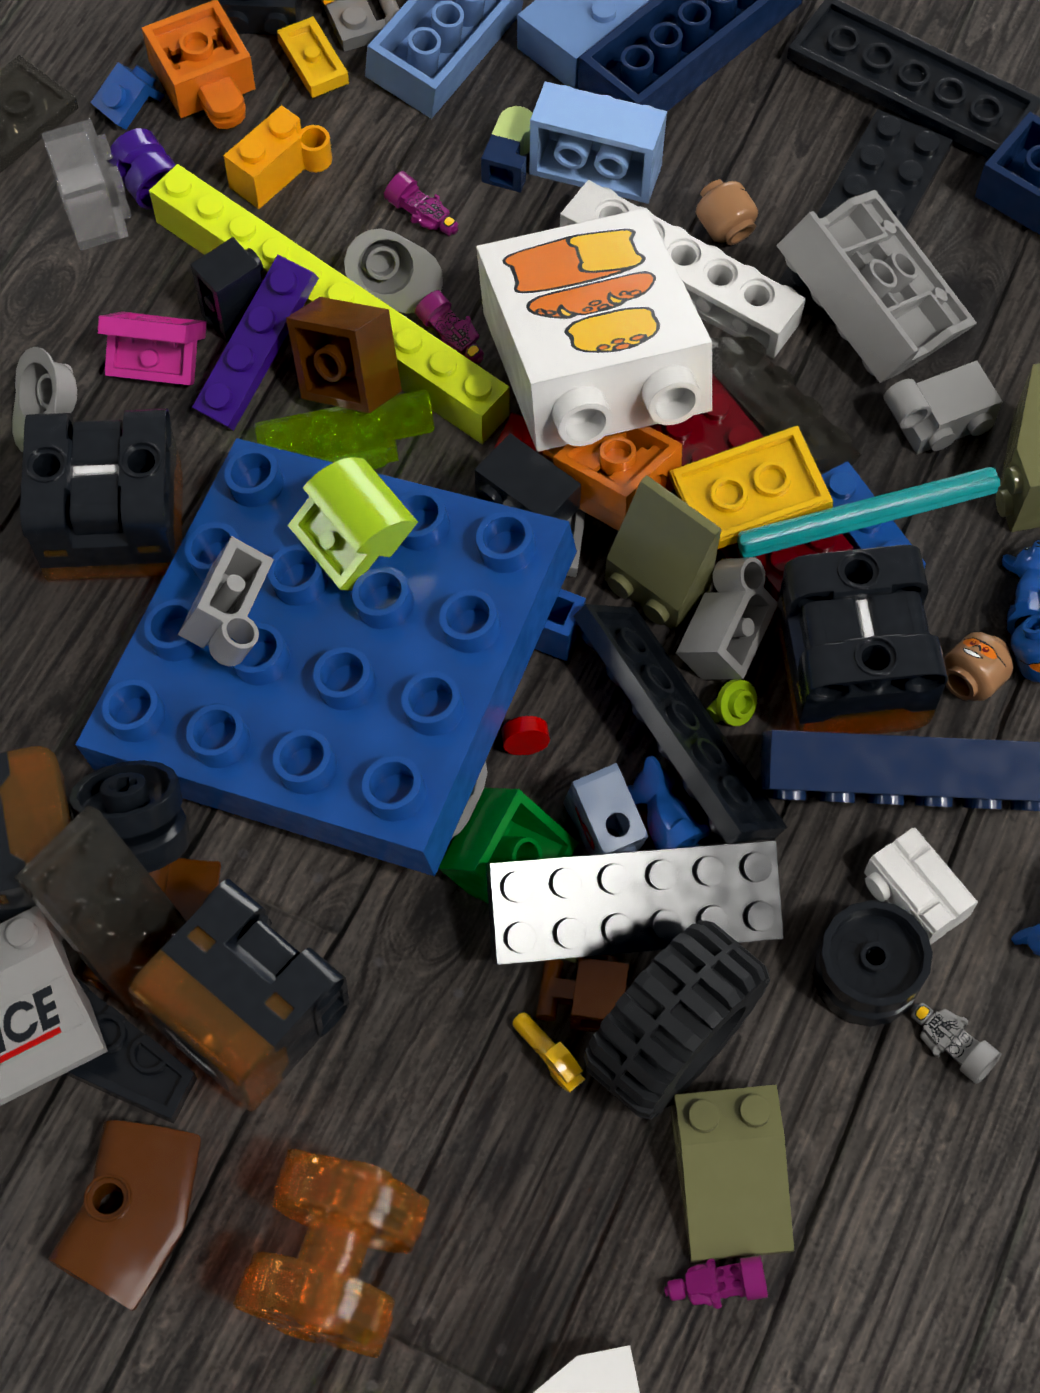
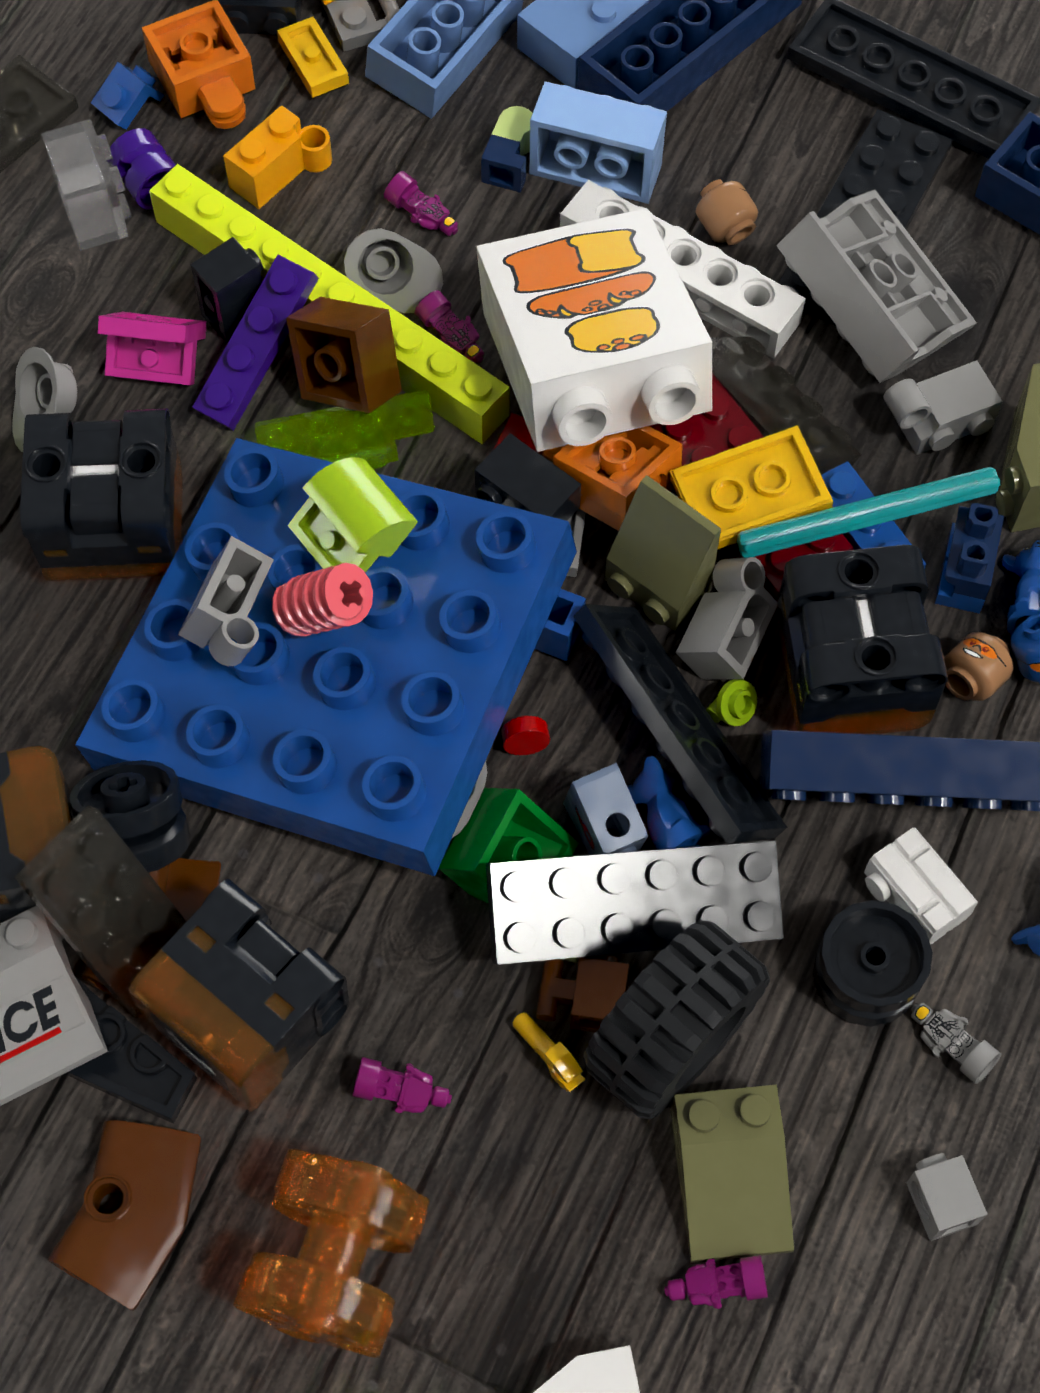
none -> coral piece [272,563,373,637]
none -> magenta piece [352,1057,452,1113]
none -> light grey brick [906,1153,988,1241]
none -> dark blue hips [935,503,1004,614]

